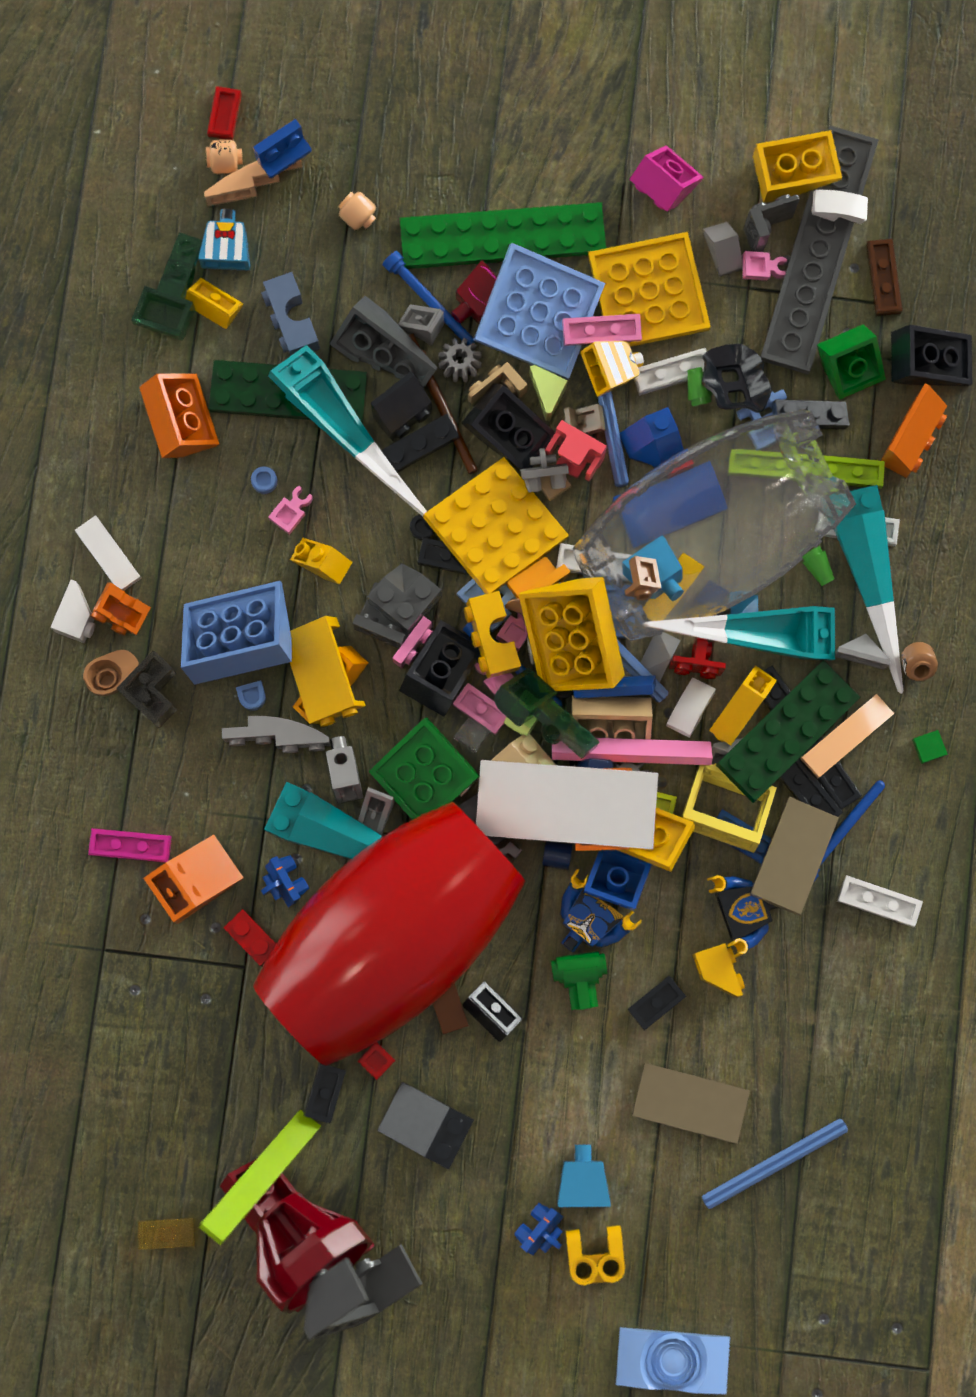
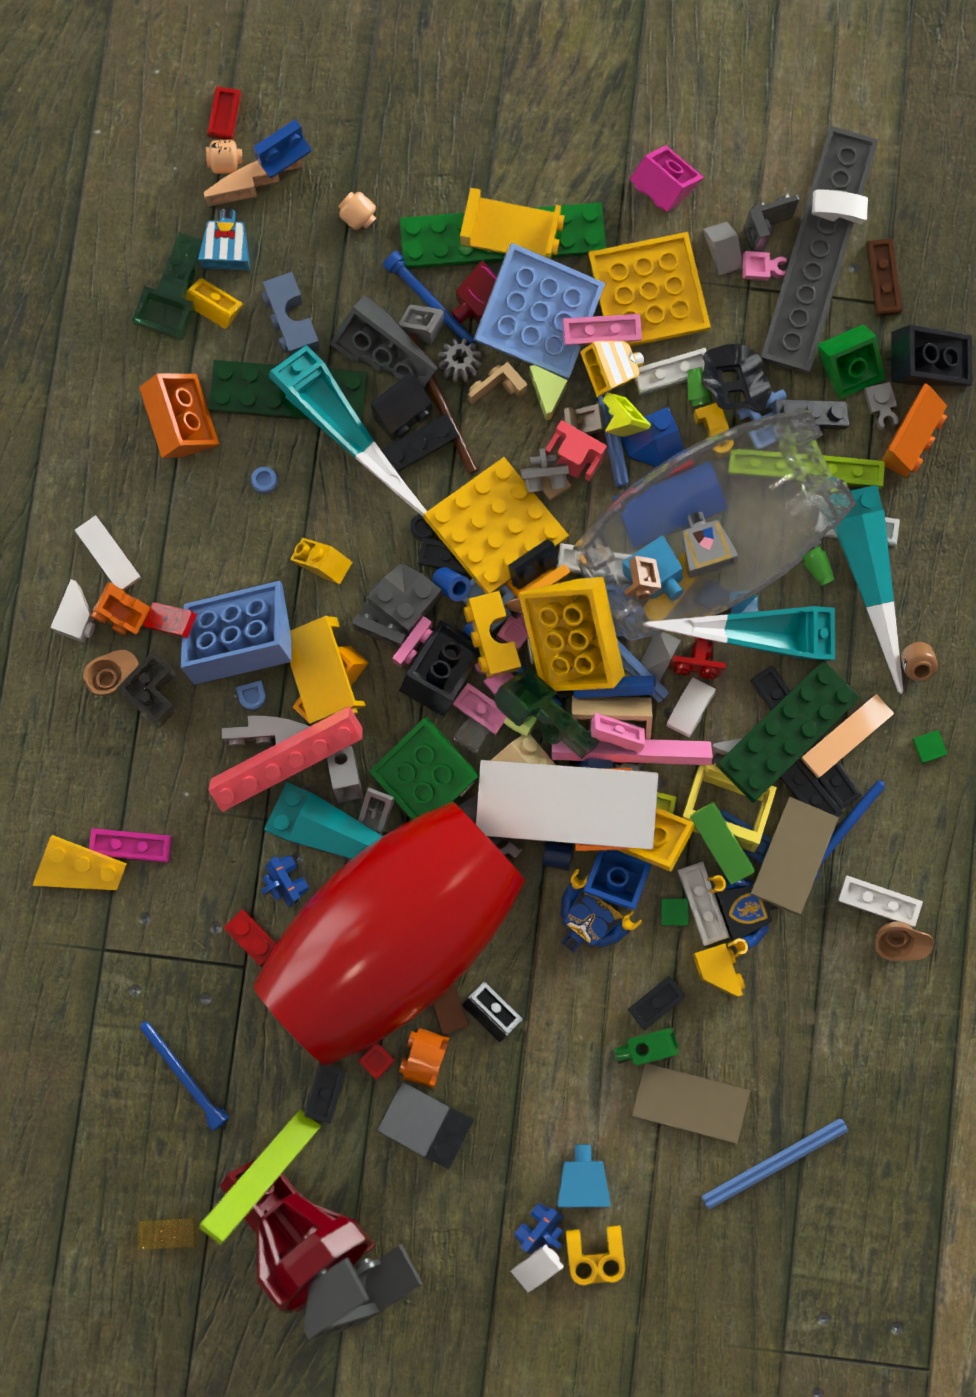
orange slope [144,835,244,924] -> none
bright pink plate [268,486,313,535] -> none
black slope [462,384,555,471] -> none
green piece [551,951,607,1010] -> none
light blue slope [616,1327,730,1394] -> none
yellow slope [709,665,777,746] -> none
yellow slope [753,130,842,203] -> none
light grey slope [835,634,890,670] -> none
none -> yellow wing [32,835,127,890]
none -> blue piece [140,1021,230,1131]
none -> tile [143,602,197,638]
none -> coral brick [208,706,363,812]
none -> orange cylinder [399,1028,450,1089]
none -> blue brick [432,567,471,601]
none -> yellow panel [460,188,565,259]
none -> black plate [508,539,558,590]
none -> white slope [511,1245,564,1292]
none -> bright pink plate [591,713,645,753]
none -> neon yellow slope [602,392,651,437]
none -> green torso [615,1027,680,1066]
none -> green tile [661,898,688,926]
none -> white tile [677,862,730,946]
none -> light grey torso [682,512,738,579]
none -> bright green tile [690,802,755,885]
none -> yellow leg [693,403,732,455]
none -> light grey plate [864,382,898,431]
none -> medium nougat piece [875,921,934,961]

